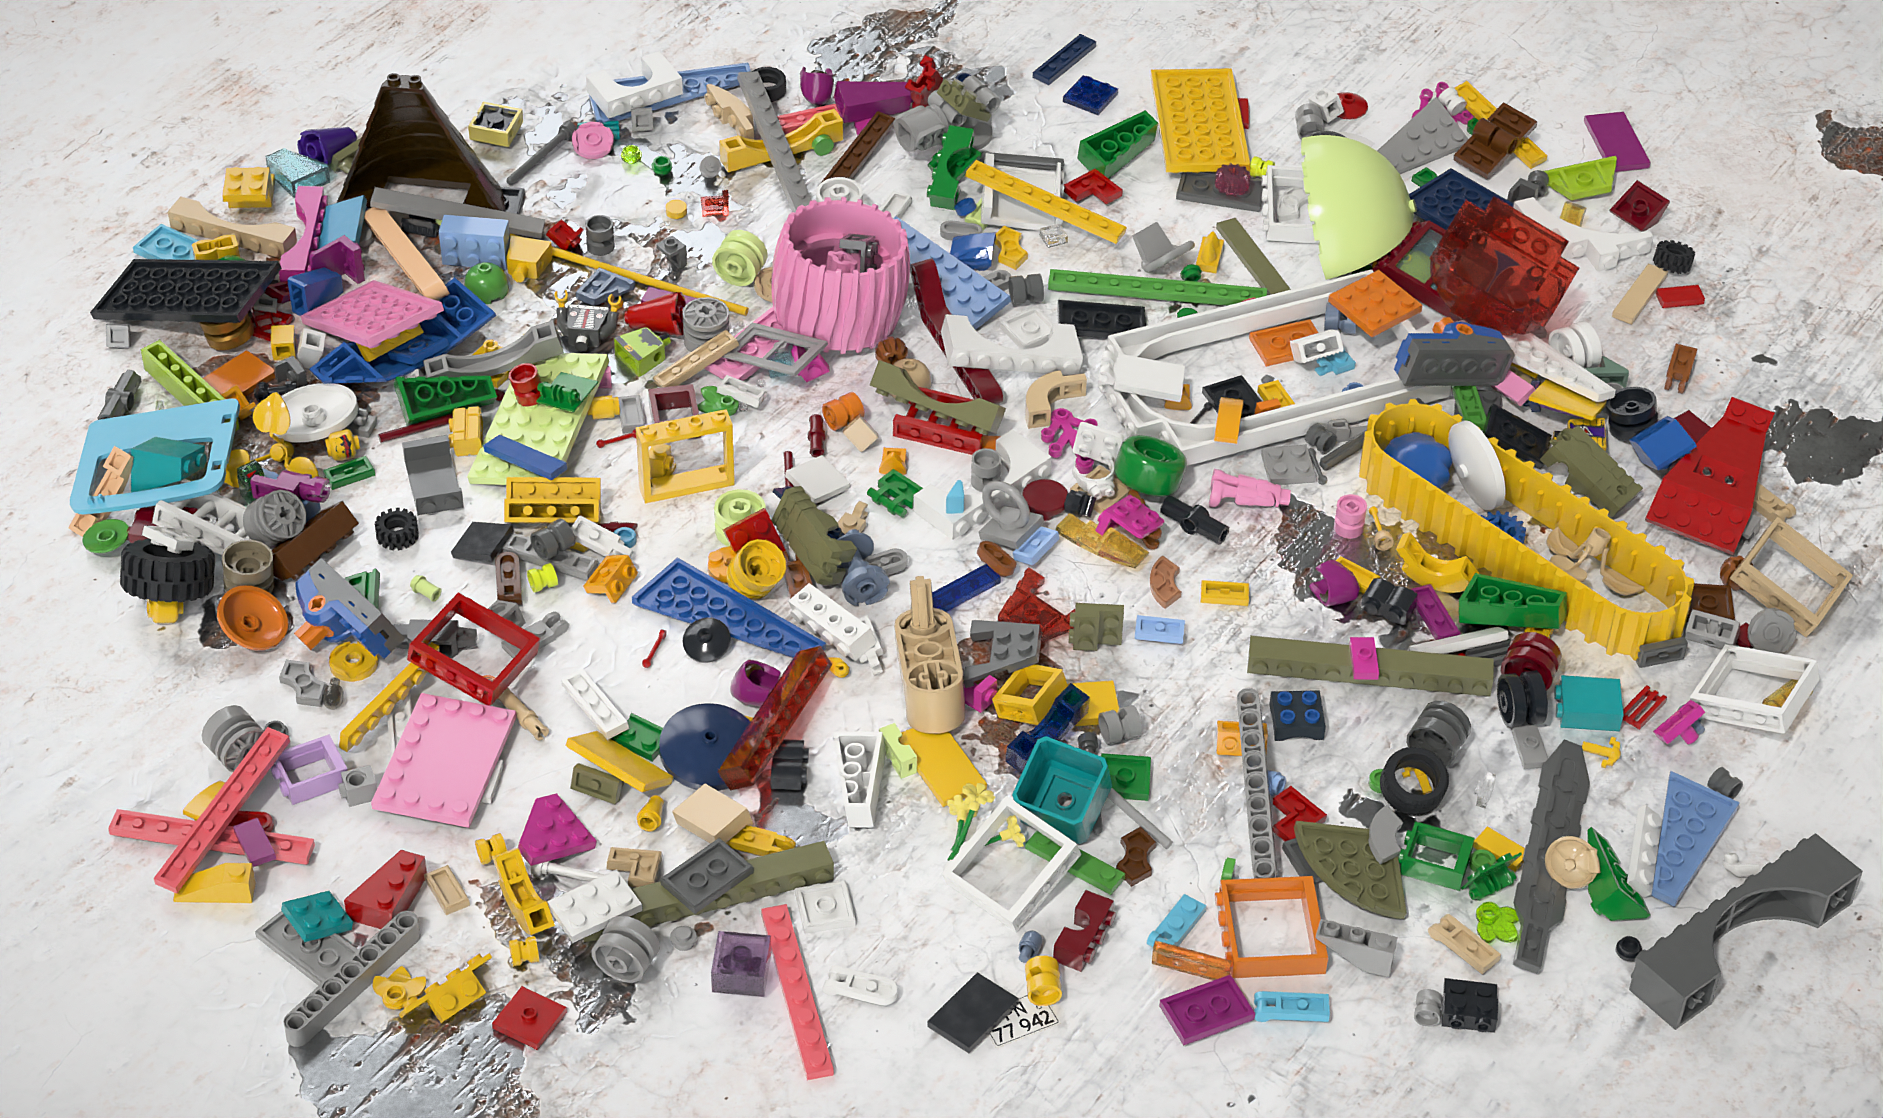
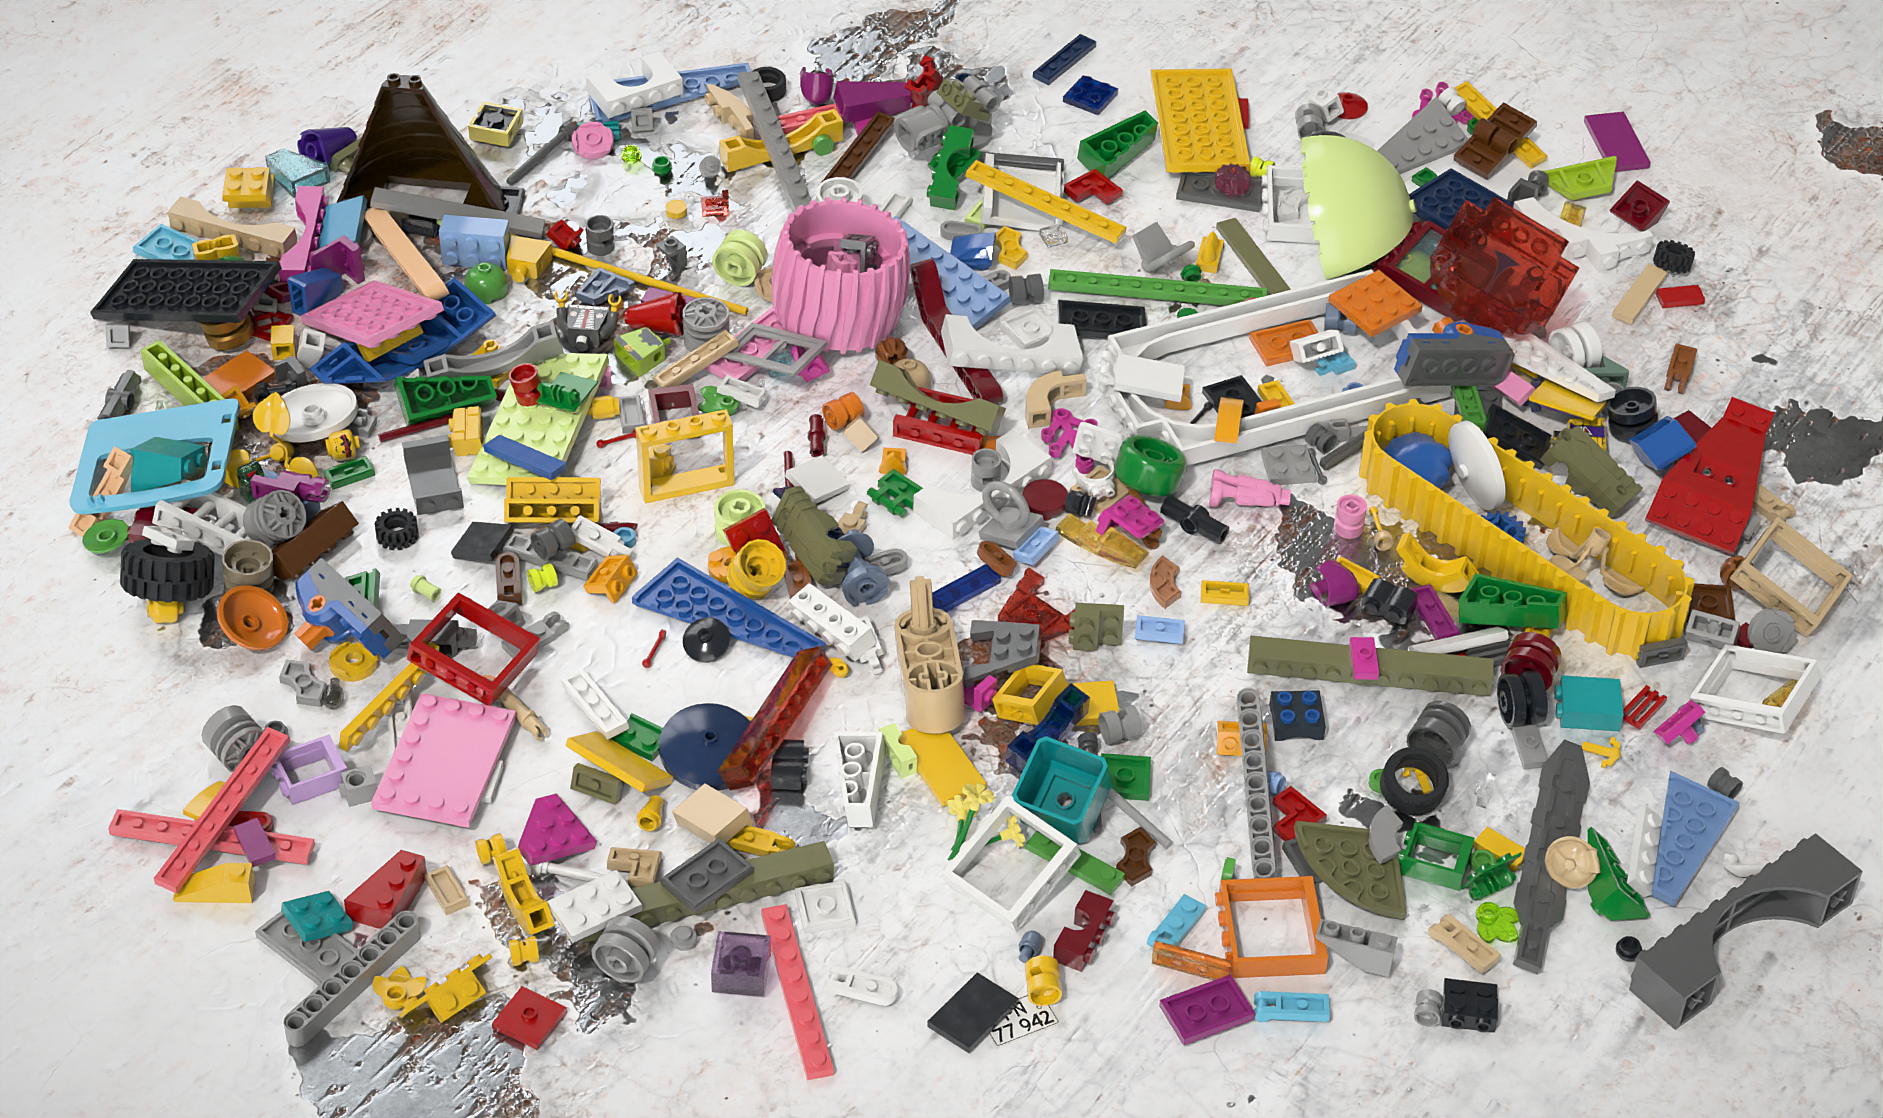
magenta piece [730,660,781,707] -> none
medium azure slope [946,480,964,514] -> none
blue tile [954,198,977,216] -> none

